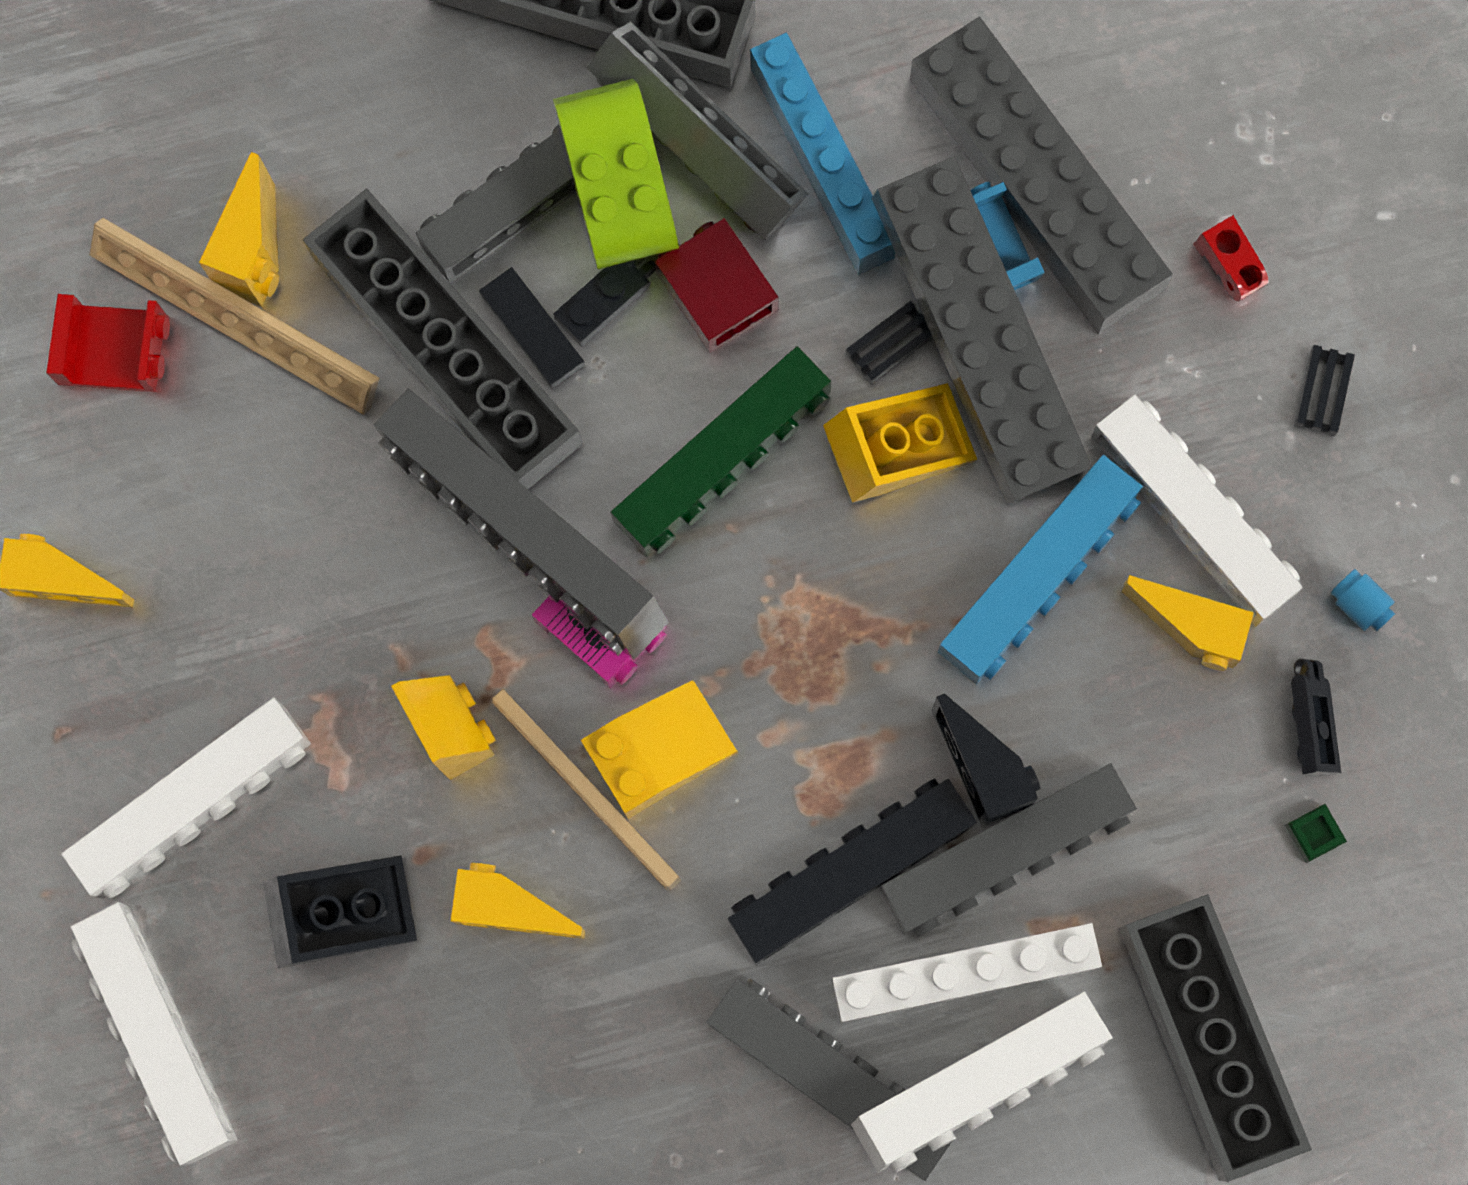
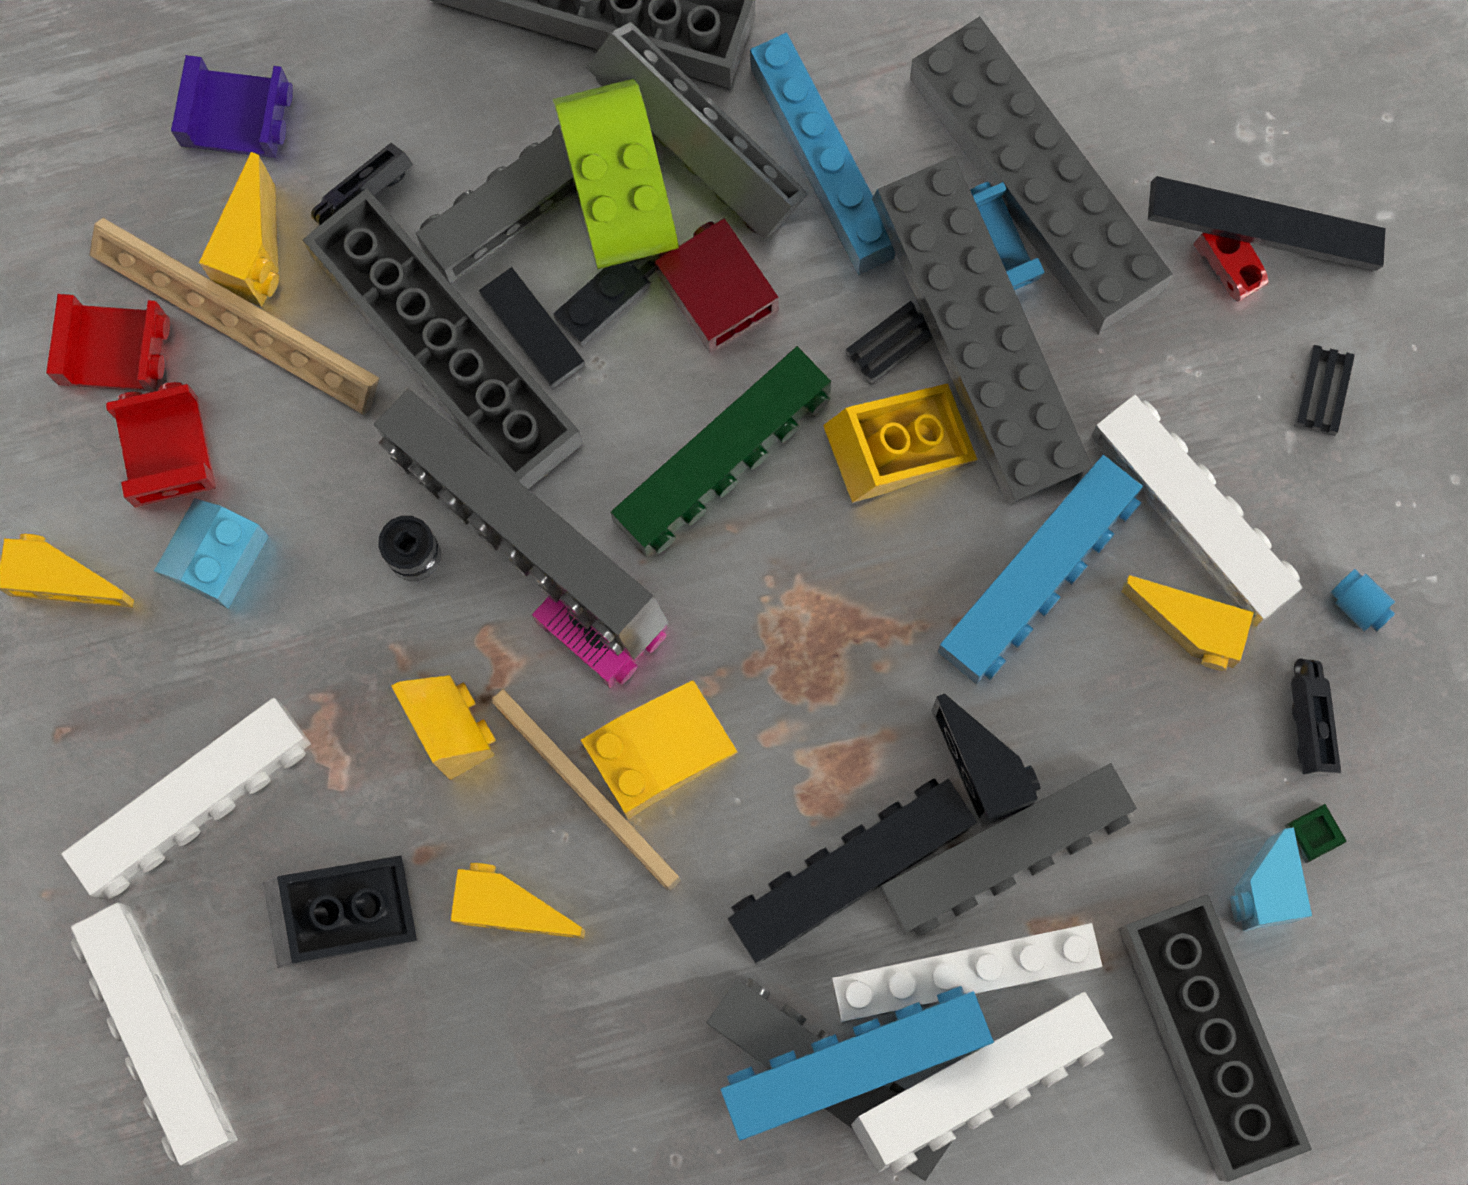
none -> red panel [106,382,216,508]
none -> medium azure slope [154,498,269,609]
none -> dark purple panel [171,55,293,158]
none -> black hinge [311,143,413,225]
none -> black wheel [378,516,441,581]
none -> dark azure brick [720,986,994,1141]
none -> black tile [1148,176,1386,271]
none -> medium azure slope [1230,827,1312,931]

